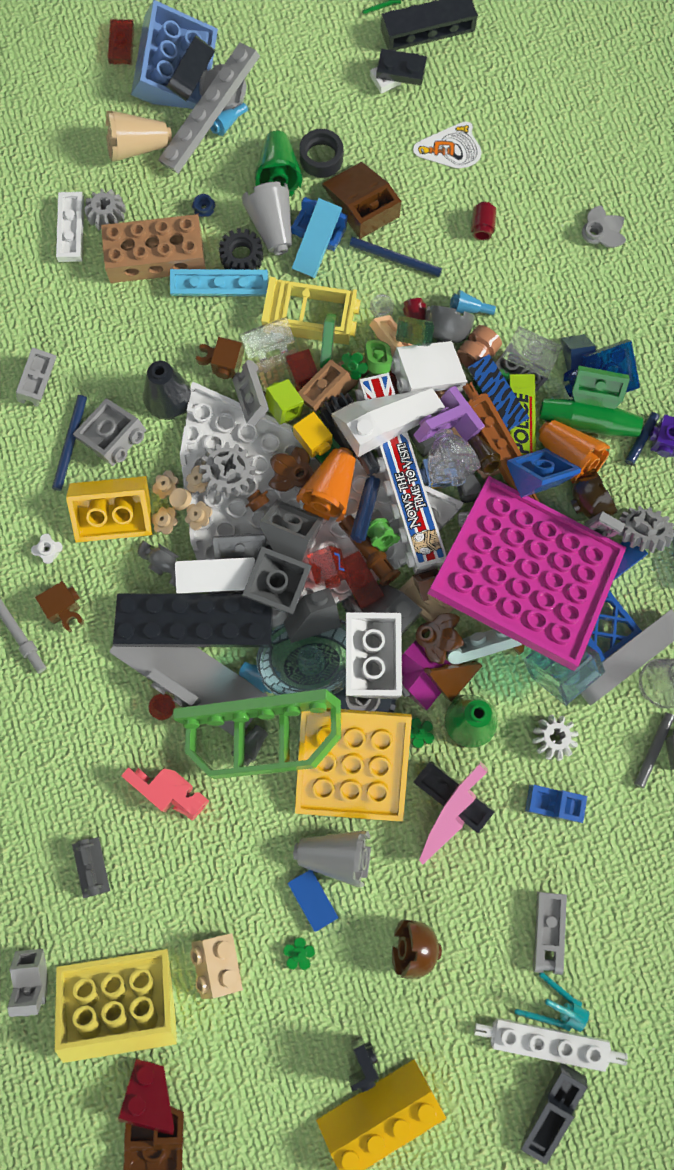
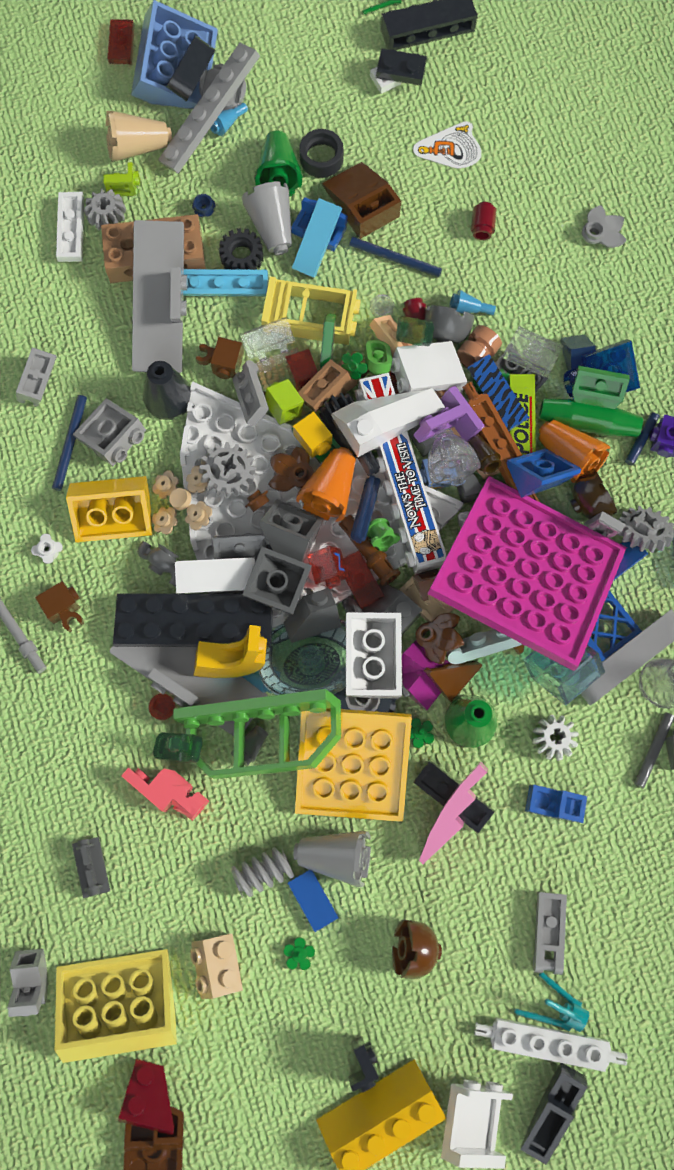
none -> lime bracket [104,162,140,196]
none -> light grey bracket [132,220,188,373]
none -> clear green piece [153,732,203,763]
none -> yellow arch [193,625,267,678]
none -> light grey piece [232,847,294,898]
none -> white panel [441,1080,513,1169]

